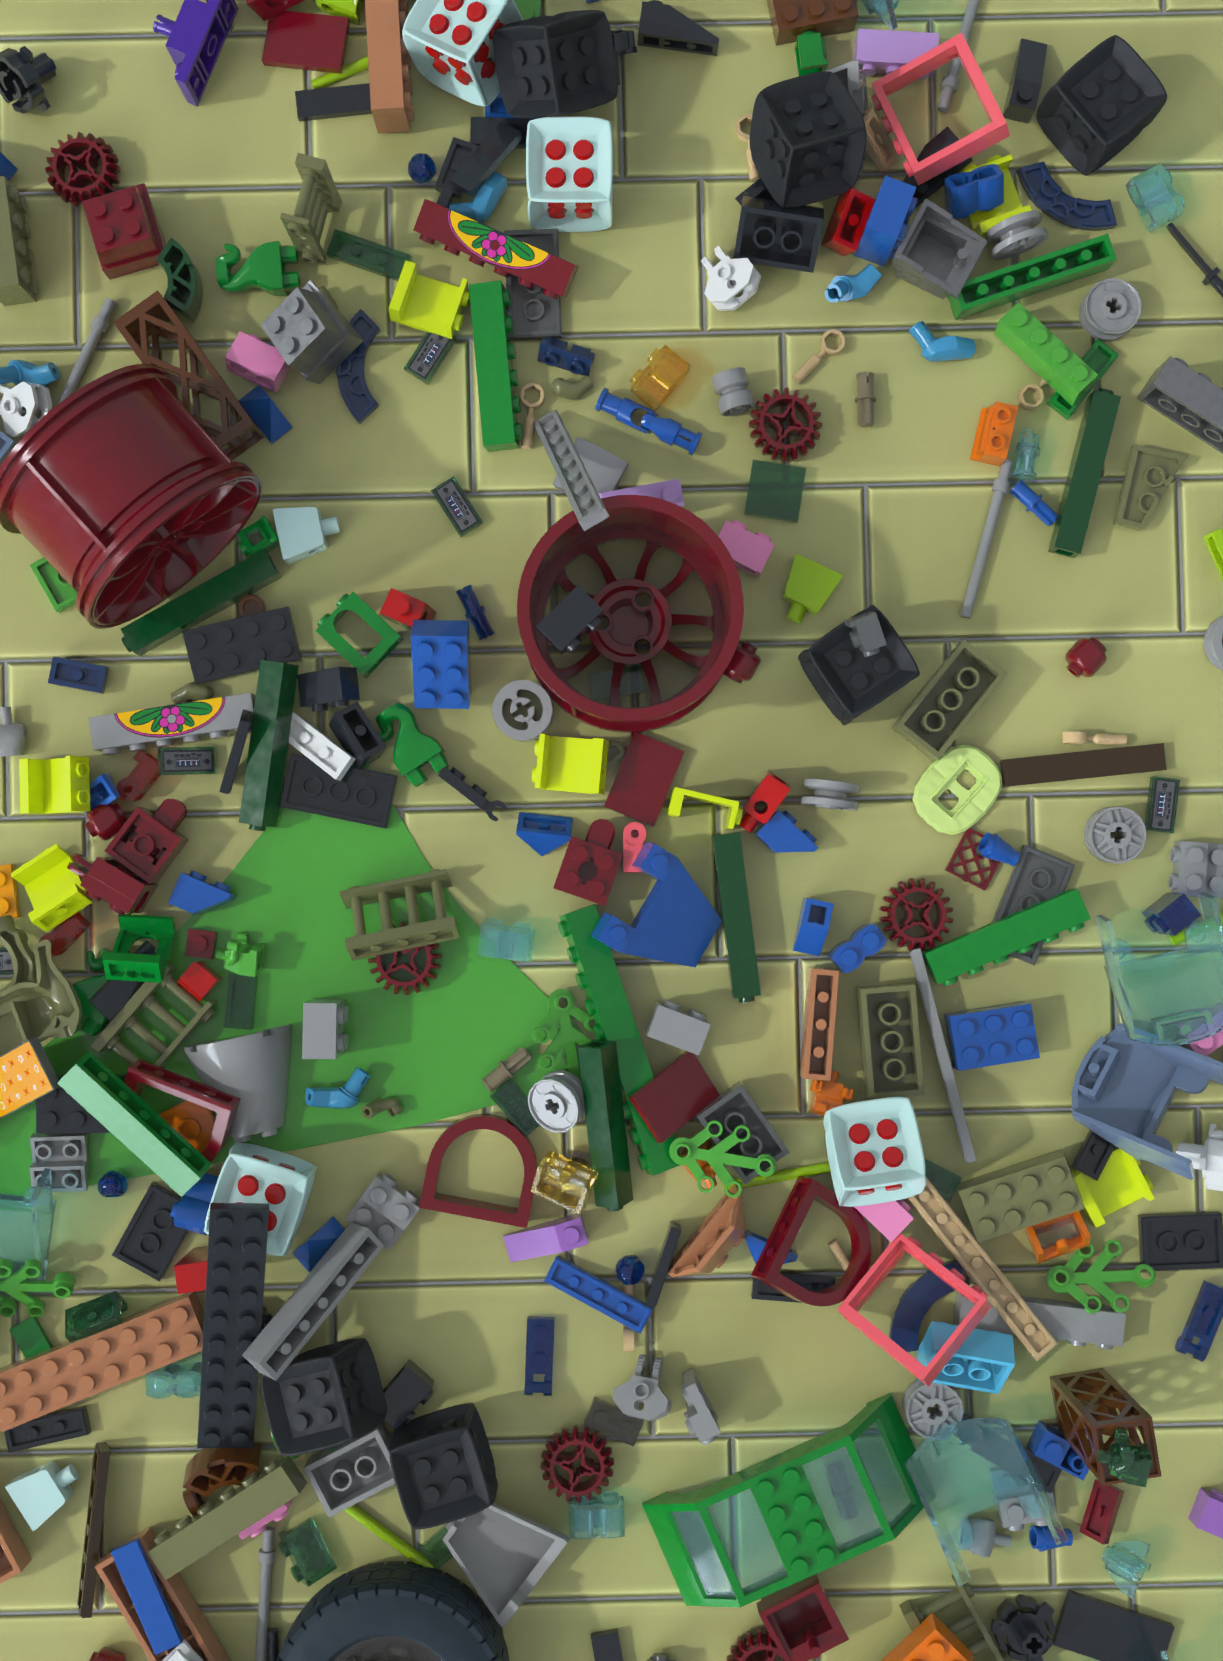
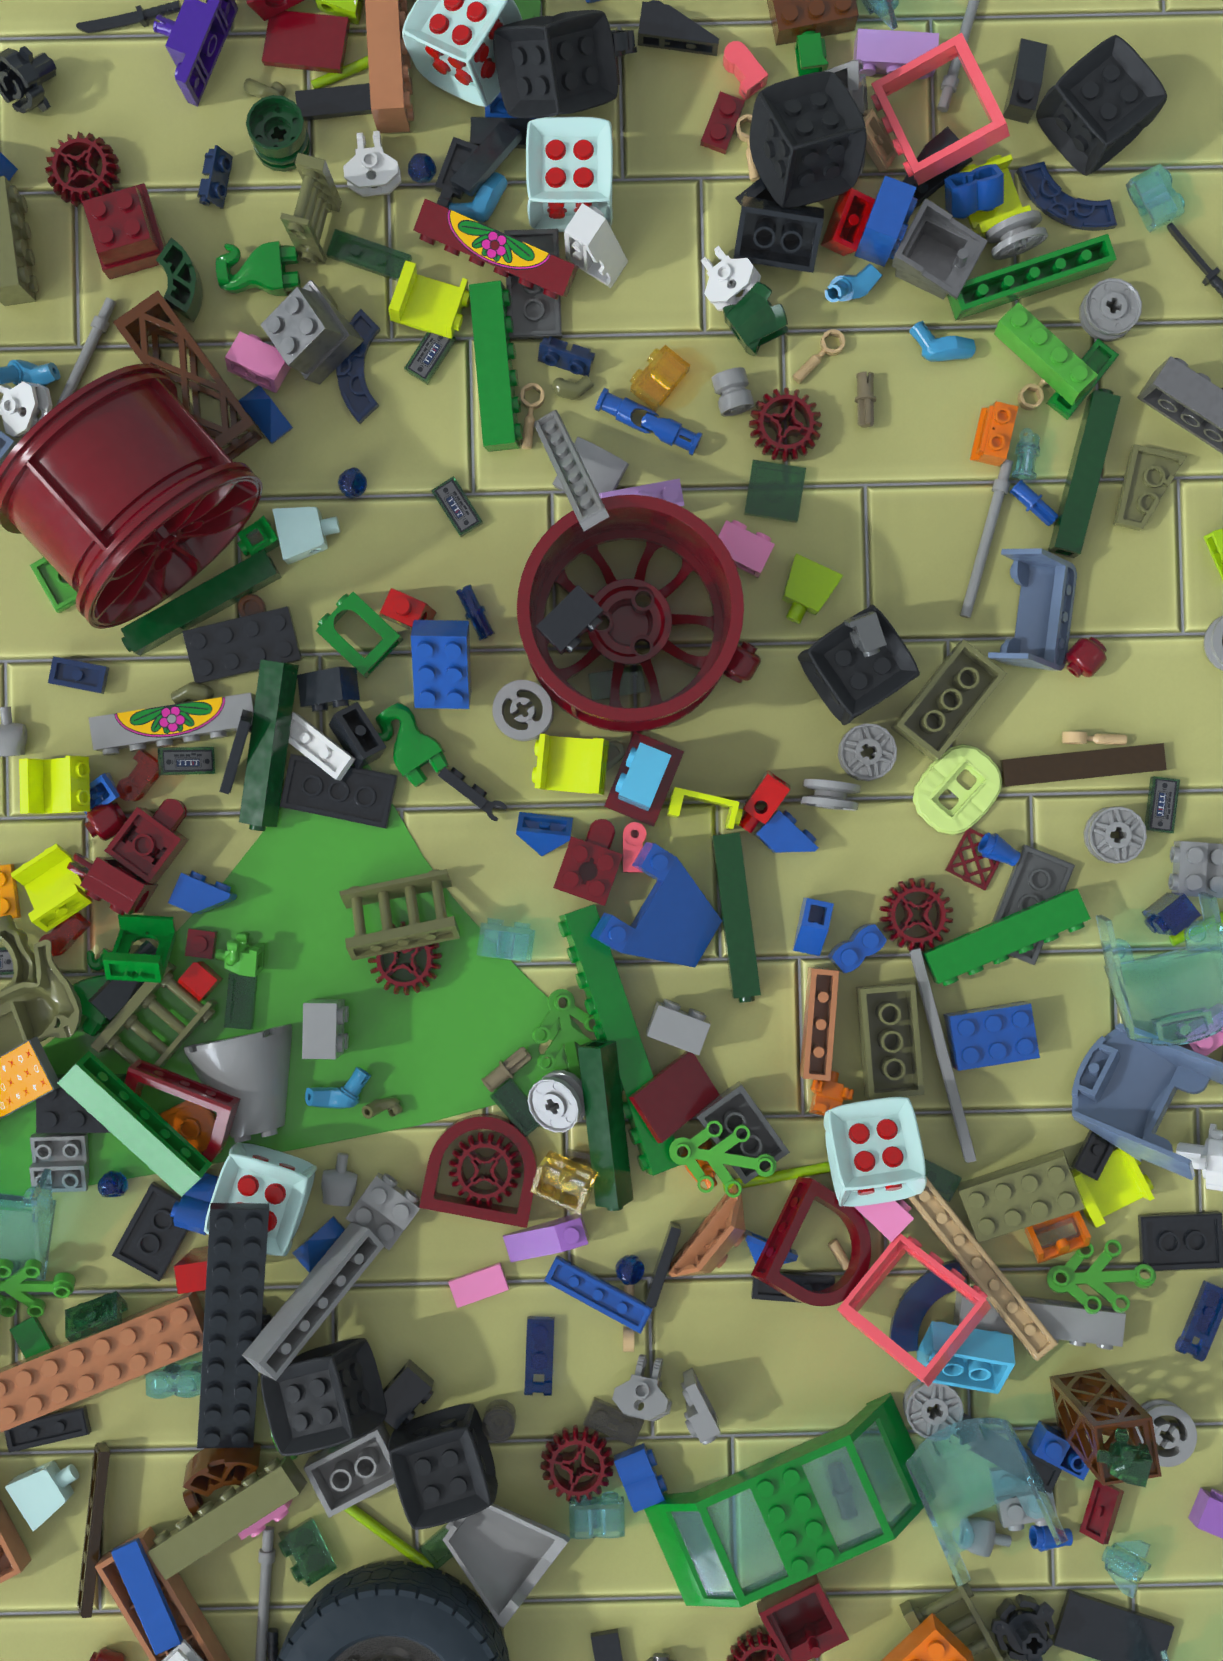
none -> black sword [76,0,182,33]
none -> dark blue hinge [197,145,233,209]
none -> olive arm [244,78,286,98]
none -> dark green wheel [246,95,311,172]
none -> light grey piece [321,1153,358,1206]
none -> clear blue piece [338,467,367,499]
none -> white hinge [343,131,401,197]
none -> dark red gear [448,1131,522,1206]
none -> bright pink tile [448,1262,509,1308]
none -> clear smoke piece [482,1399,517,1442]
none -> white wedge [564,203,628,288]
none -> blue brick [614,1443,668,1513]
none -> medium azure brick [615,742,671,811]
none -> dark red plate [700,91,745,154]
none -> coral leg [723,41,768,101]
none -> dark green piece [723,282,788,356]
none -> light grey wheel [838,723,897,781]
none -> sand blue windscreen [988,548,1077,671]
none -> light grey wheel [1135,1399,1197,1467]

